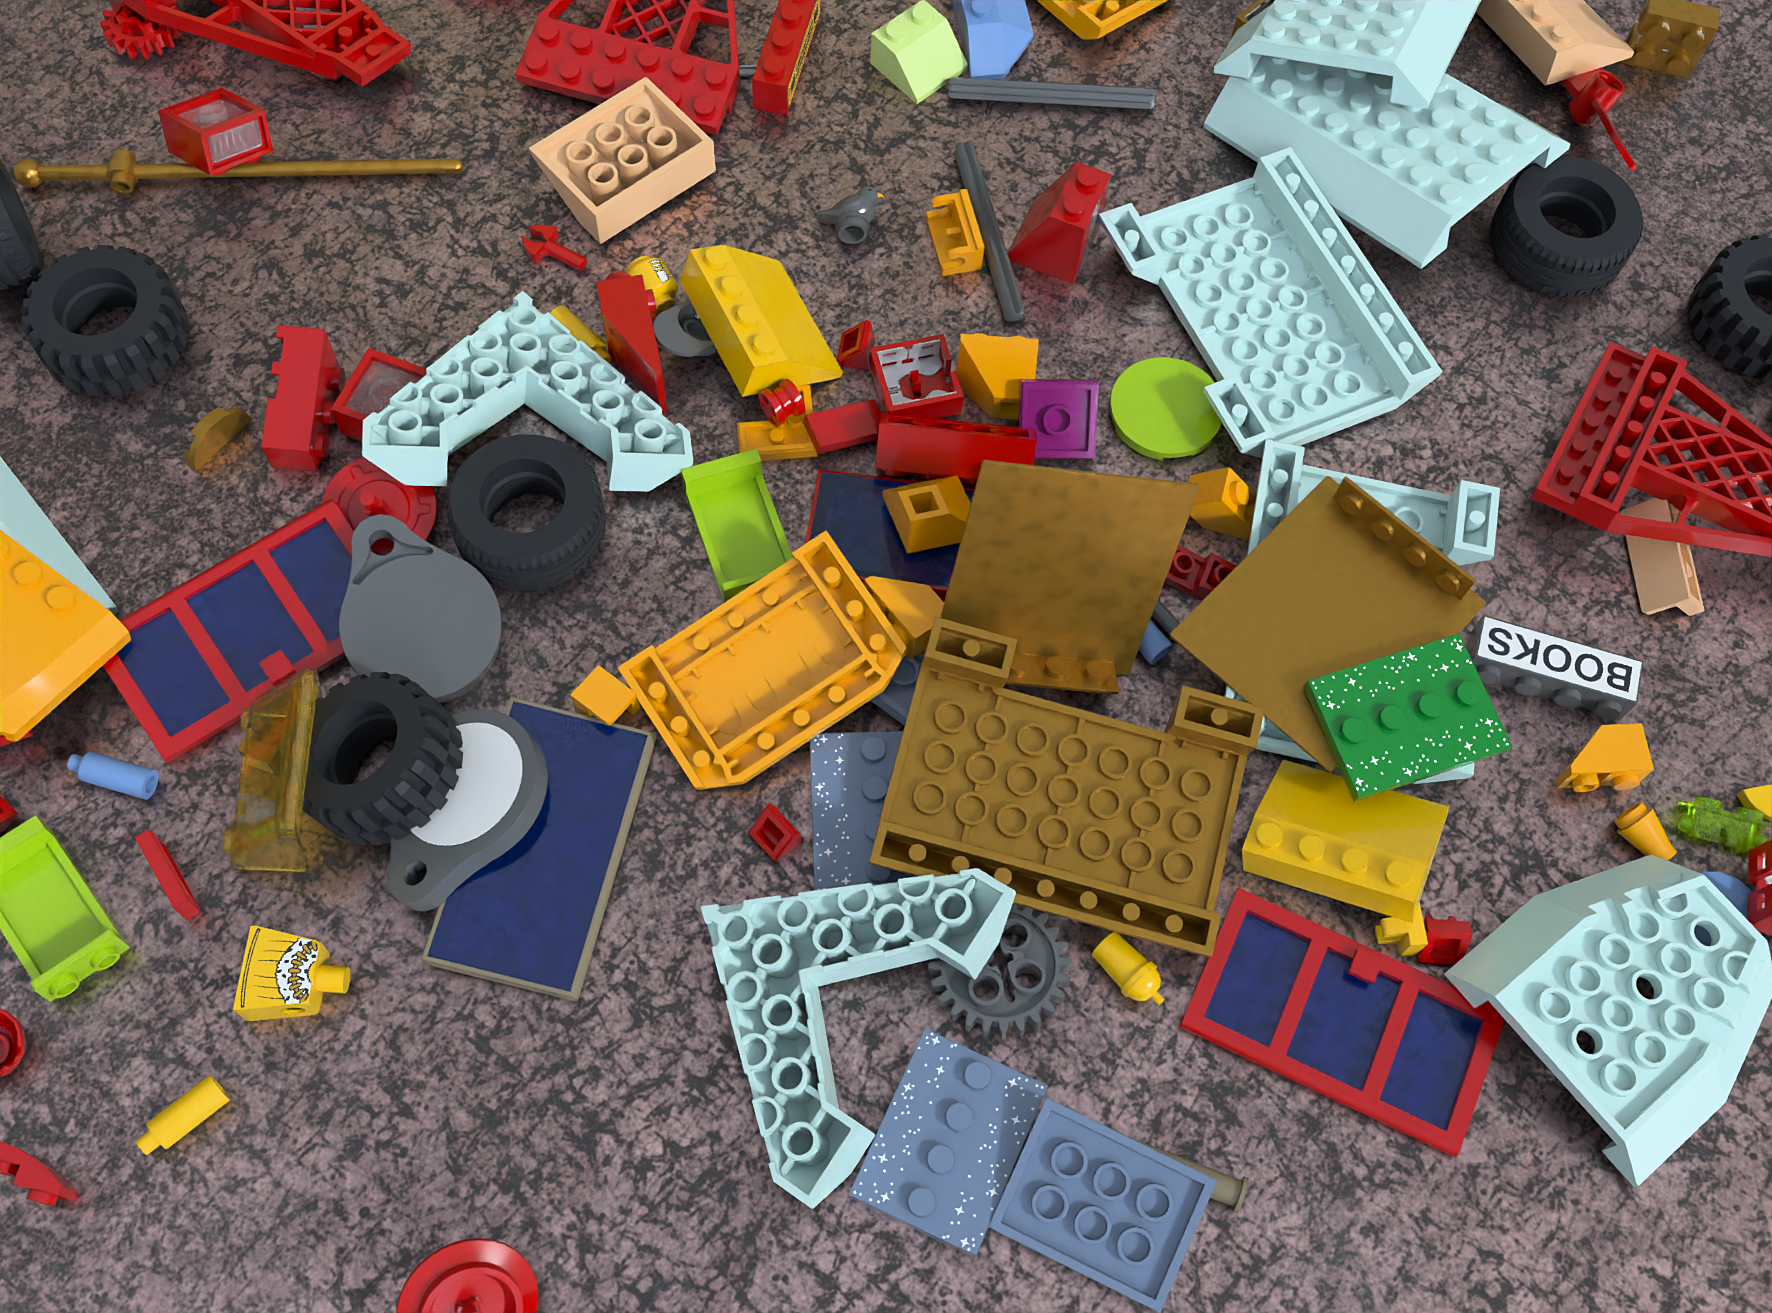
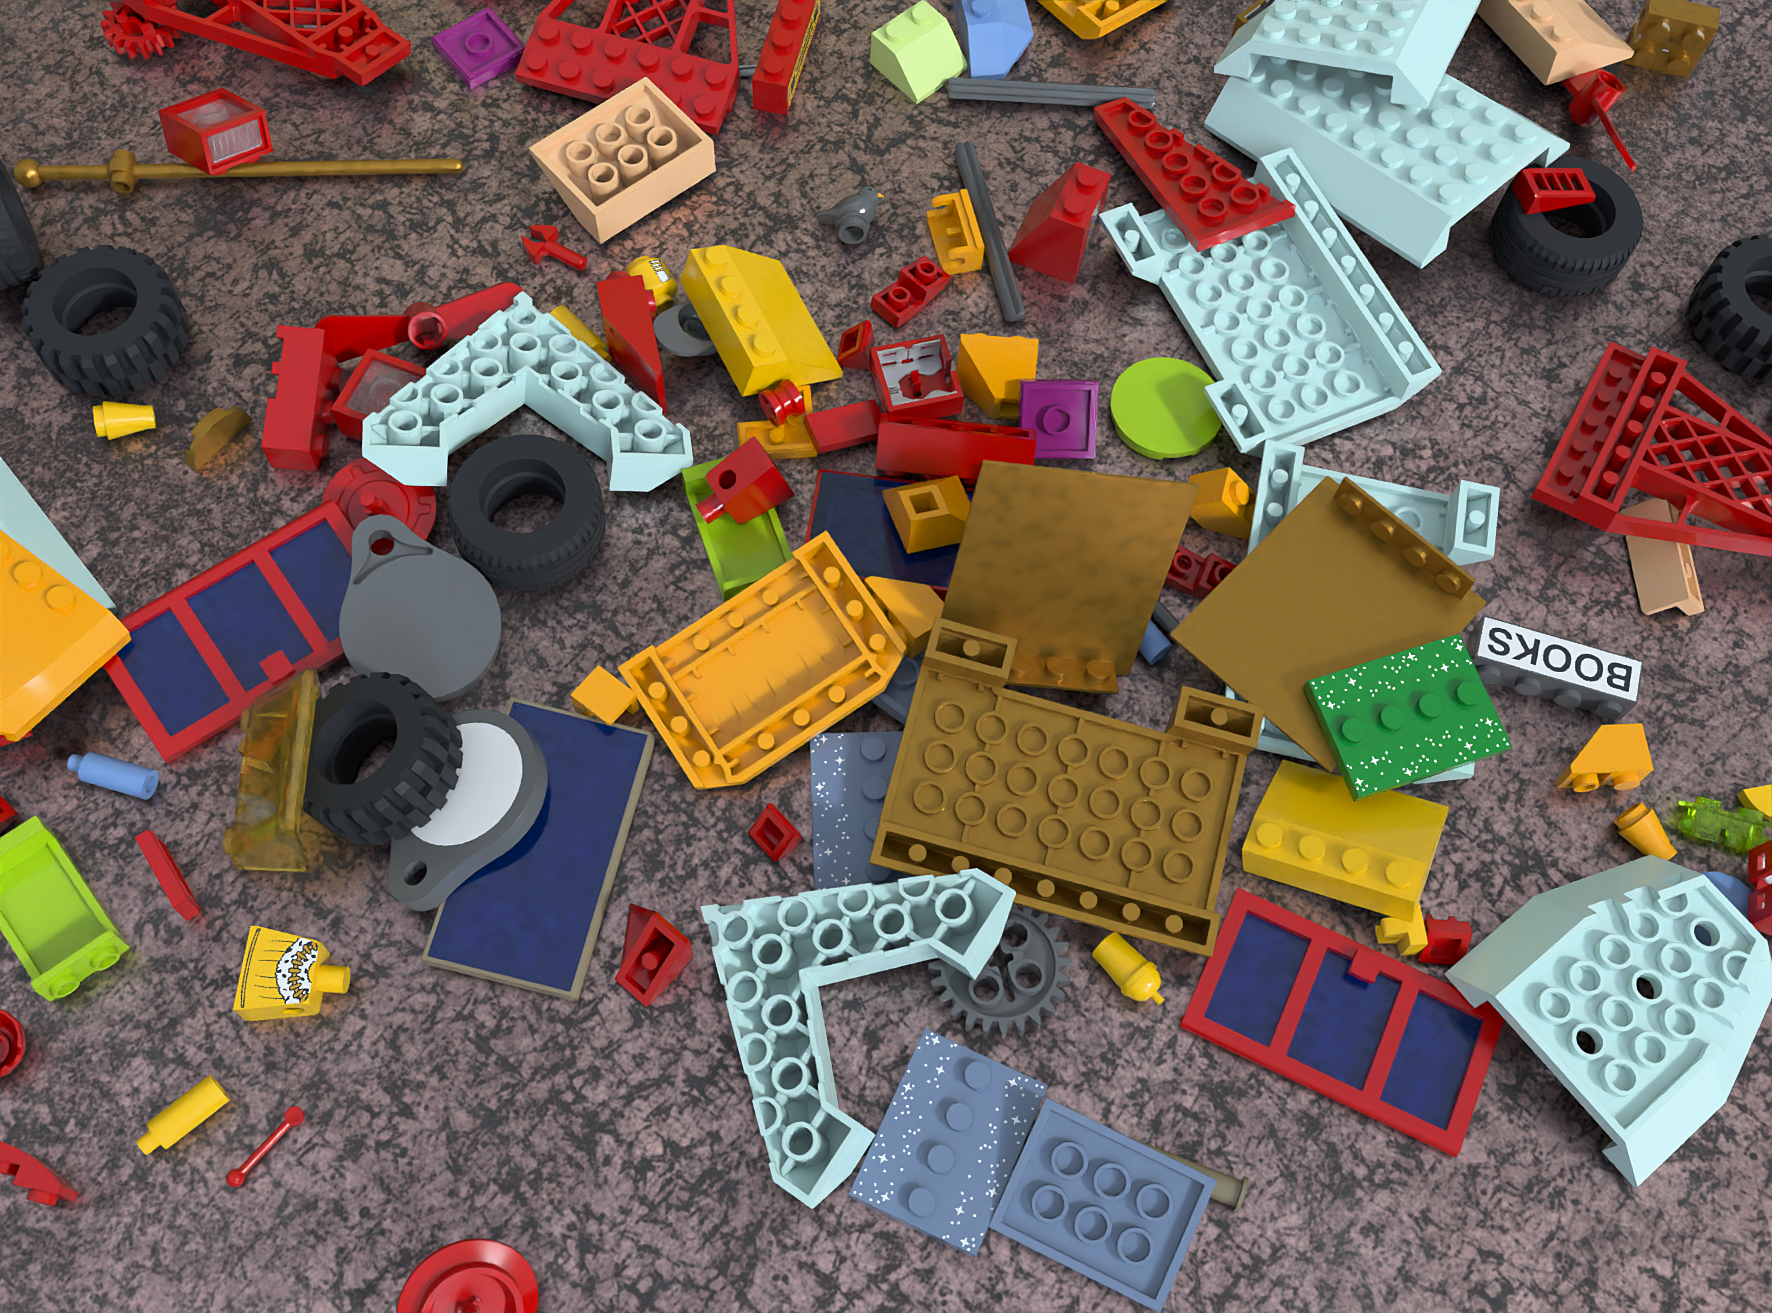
none -> yellow cone [93,401,156,440]
none -> red hinge [226,1106,305,1187]
none -> red piece [314,281,524,363]
none -> magenta tile [430,7,526,90]
none -> red slope [614,903,694,1007]
none -> red torso [695,436,795,525]
none -> red slope [870,255,951,329]
none -> red wing [1093,97,1296,252]
none -> red slope [1512,168,1596,215]

